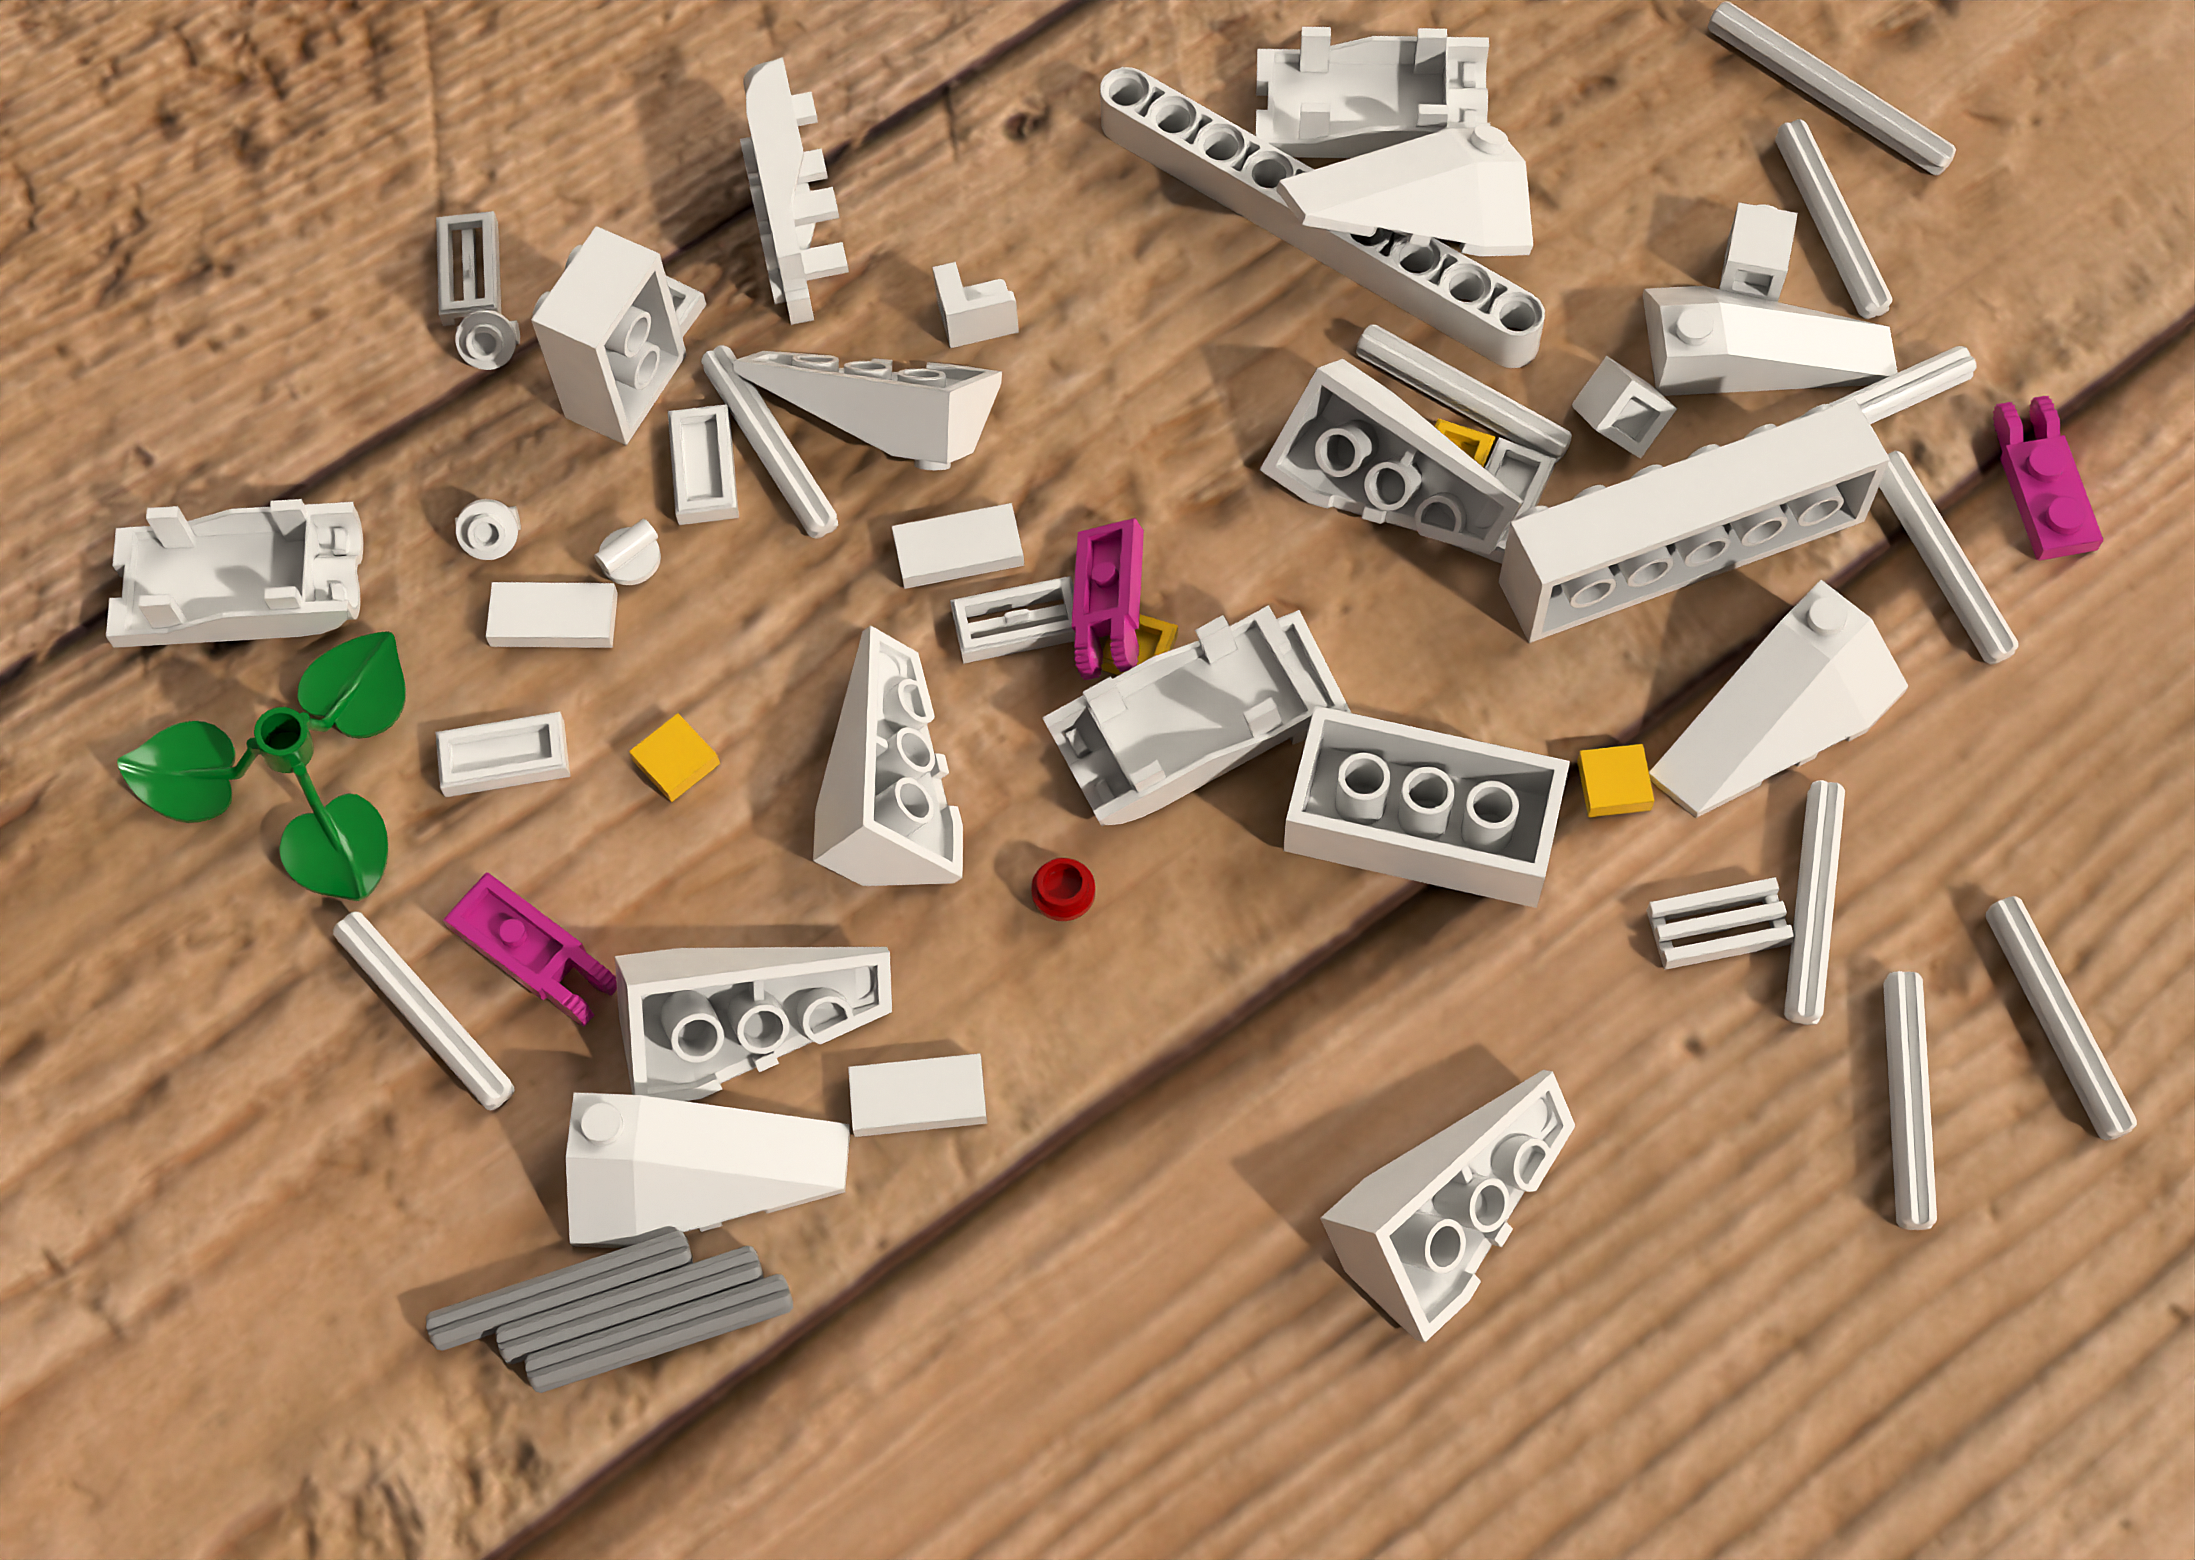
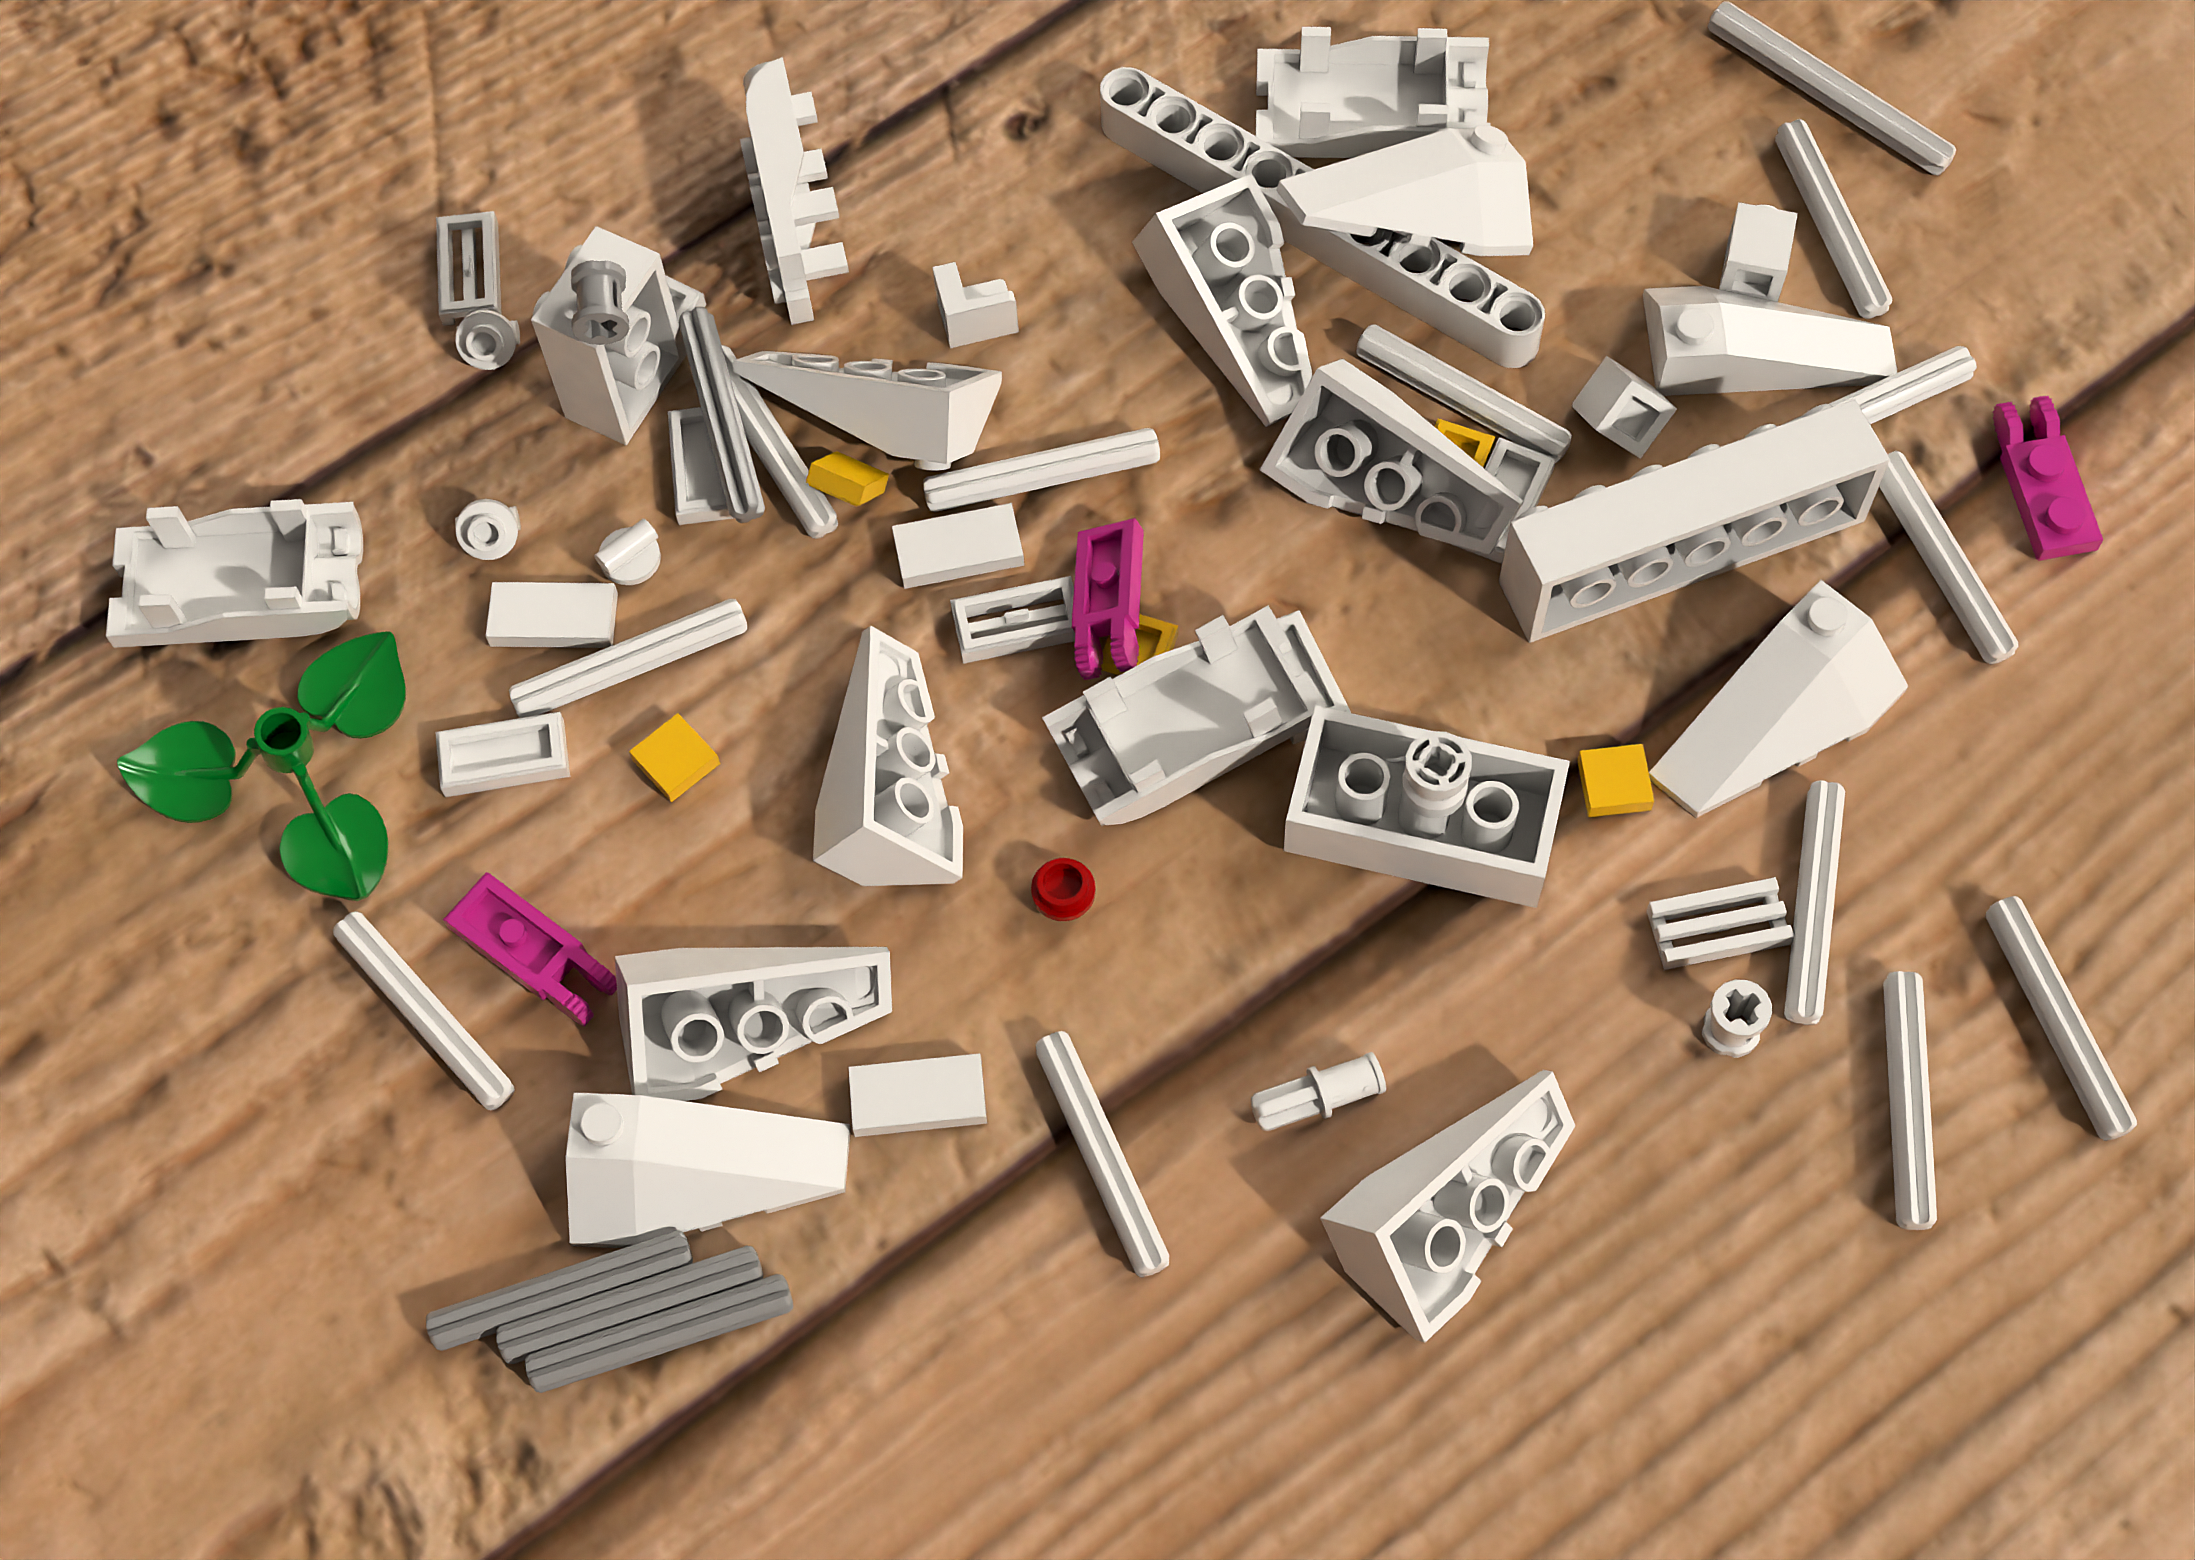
none -> white axle [509,599,747,718]
none -> light grey bush [571,260,630,345]
none -> light grey axle [679,307,765,523]
none -> yellow tile [806,451,889,507]
none -> white axle [923,428,1160,512]
none -> white axle [1036,1031,1169,1277]
none -> white wedge [1132,173,1313,427]
none -> white axle [1251,1052,1386,1131]
none -> white wheel [1402,731,1472,818]
none -> white bush [1702,979,1772,1058]

